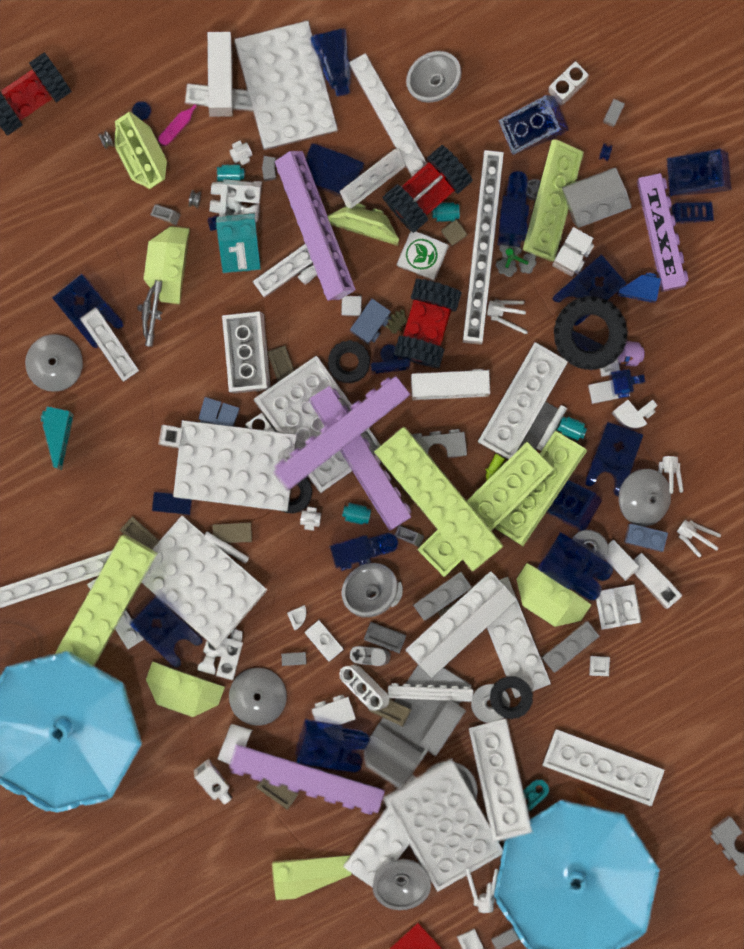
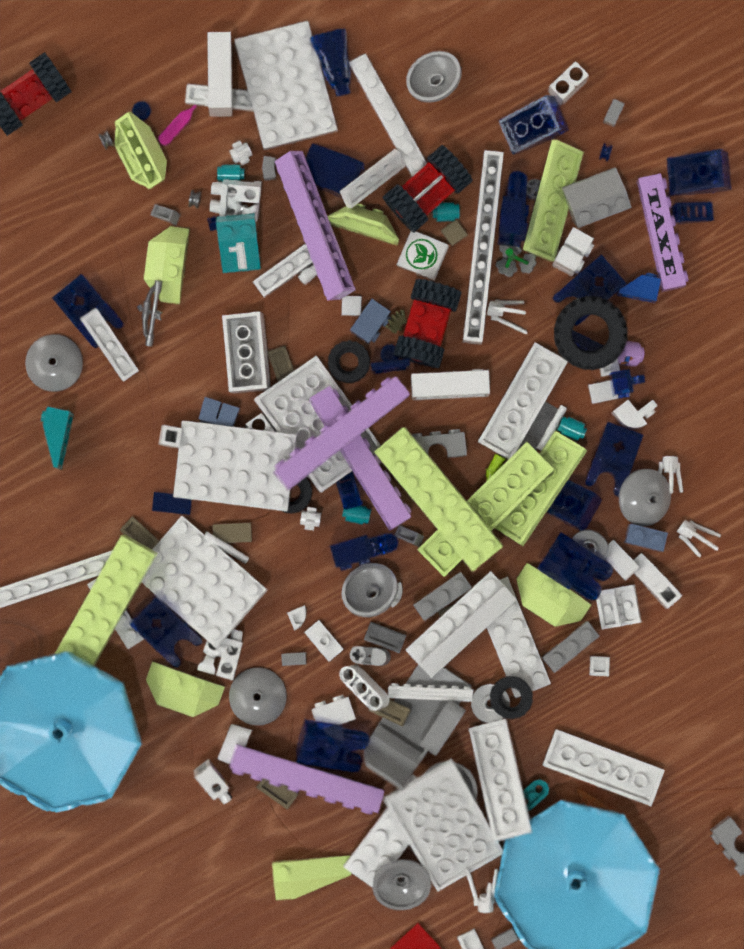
none -> clear blue slope [336,471,362,510]

